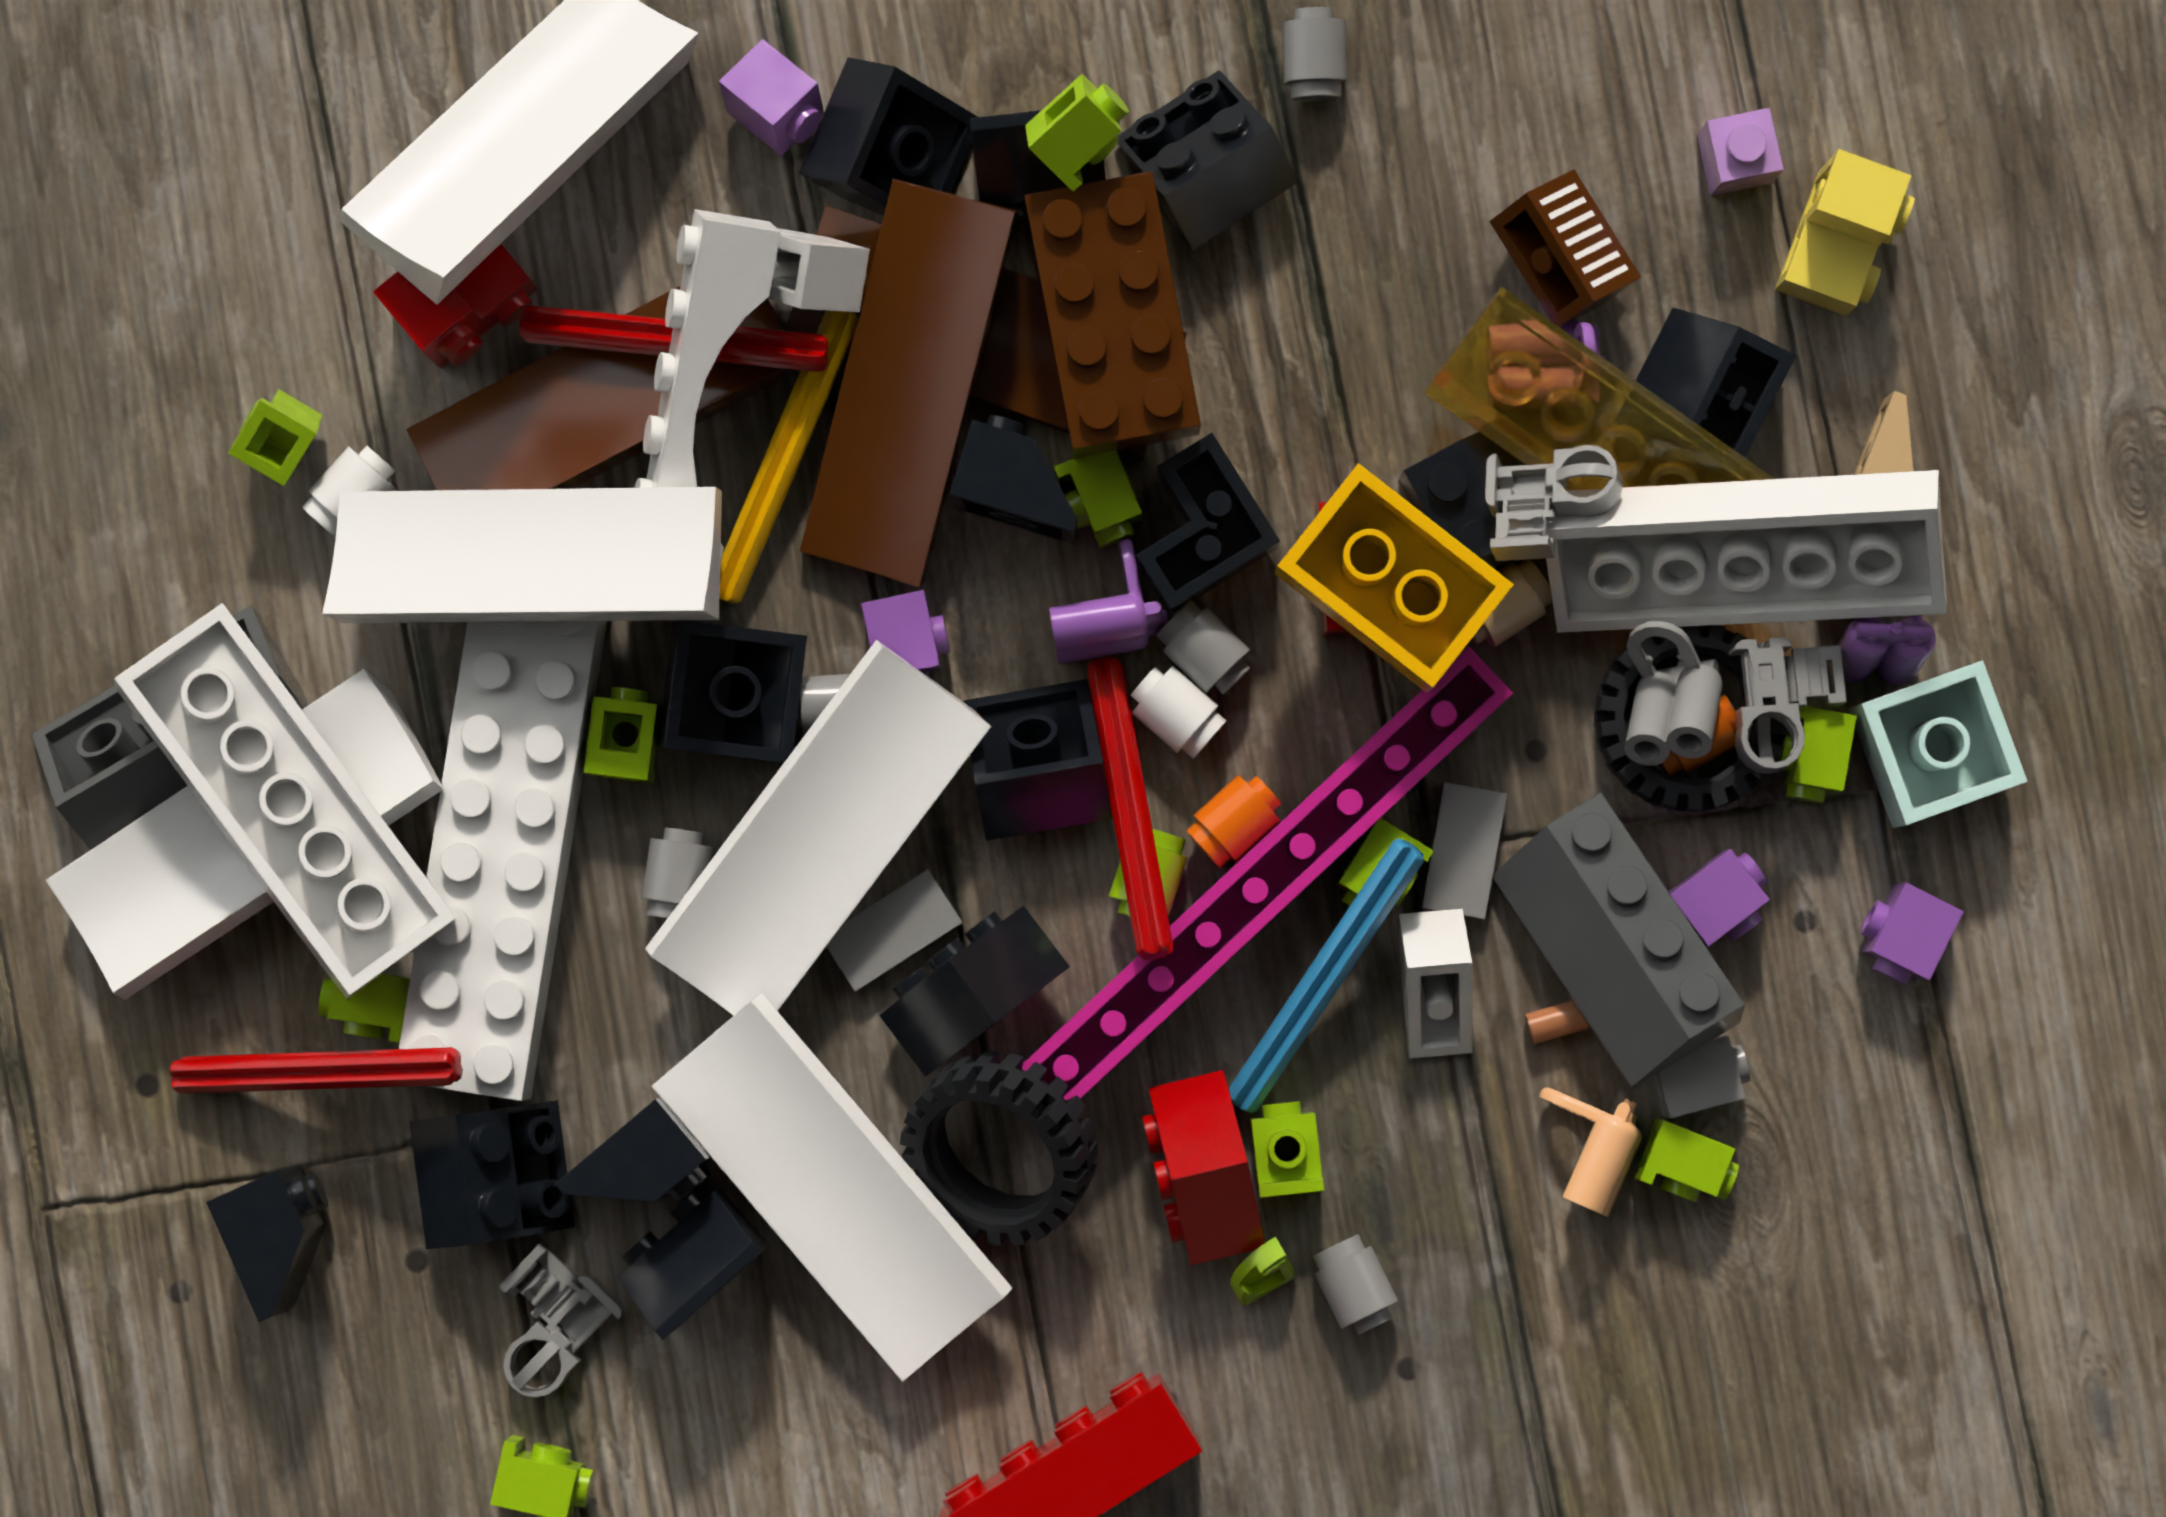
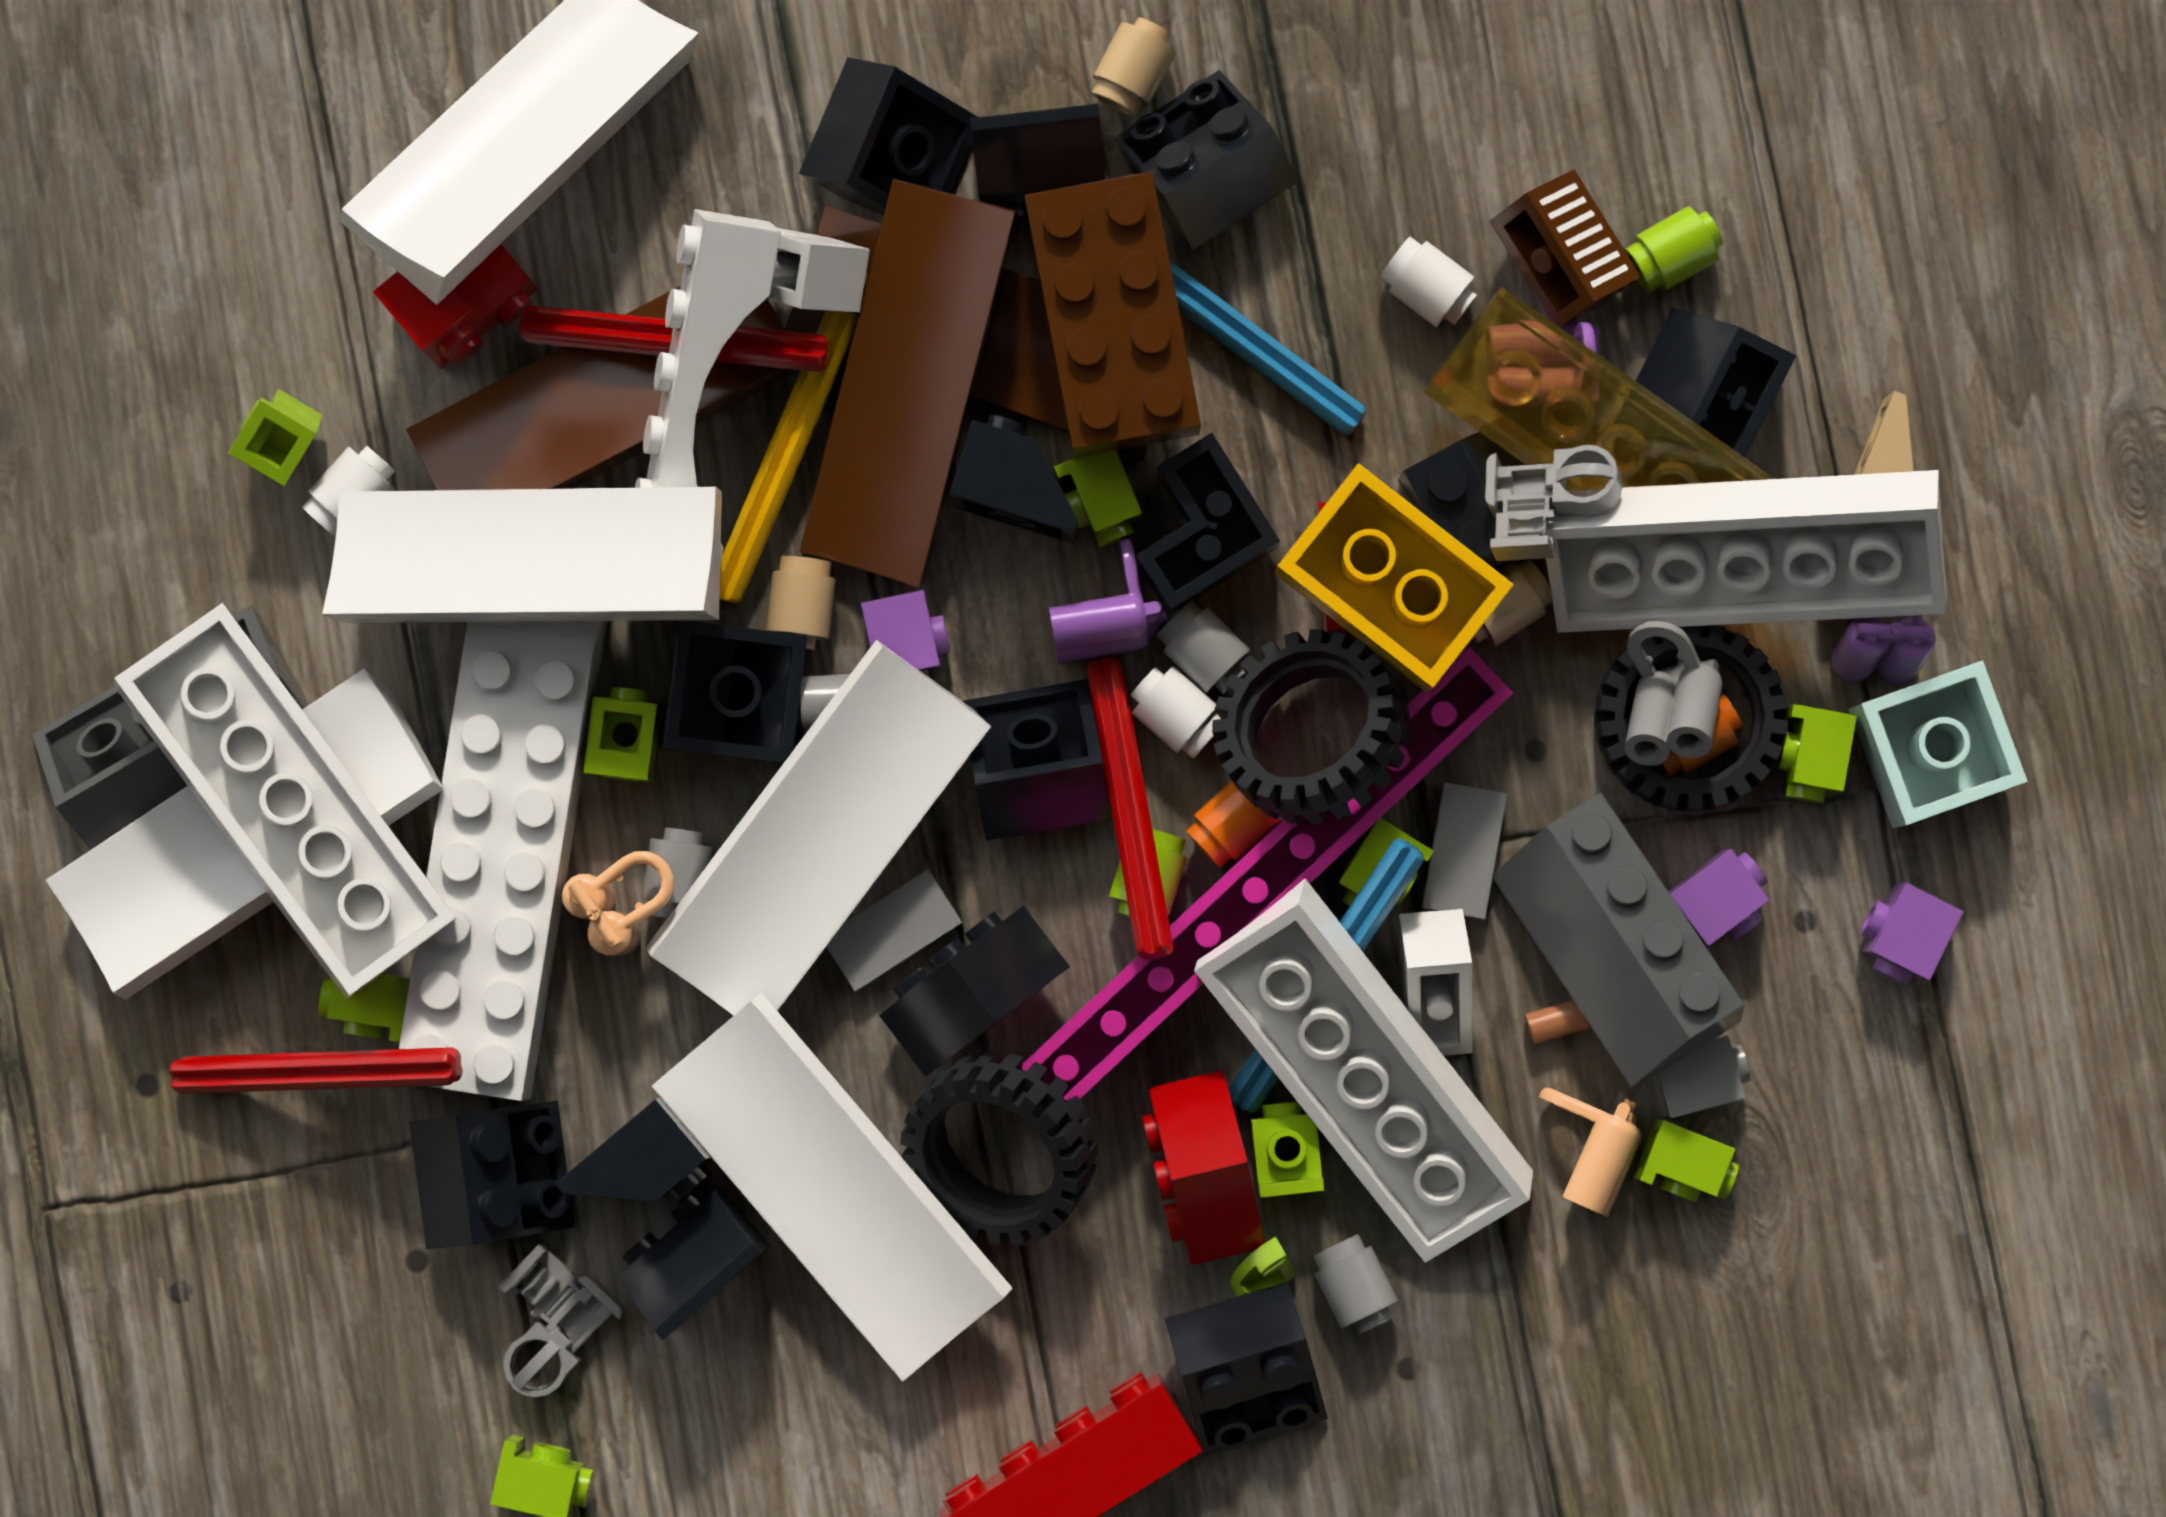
black slope [206,1165,329,1322] -> none
medium lavender brick [718,39,824,156] -> none
lime brick [1025,74,1129,192] -> none
light grey brick [1282,7,1347,101] -> none
lavender brick [1697,108,1784,196] -> none
light grey piece [1729,637,1847,774] -> none
light yellow brick [1775,149,1915,316] -> none
none -> light nougat piece [562,851,674,956]
none -> tan brick [766,556,836,651]
none -> tan brick [1091,17,1177,117]
none -> black slope [1165,1282,1328,1456]
none -> dark azure axle [1170,261,1366,436]
none -> white arch [1194,879,1533,1263]
none -> black tyre [1212,629,1410,825]
none -> white brick [1380,236,1477,328]
none -> lime brick [1624,206,1724,293]

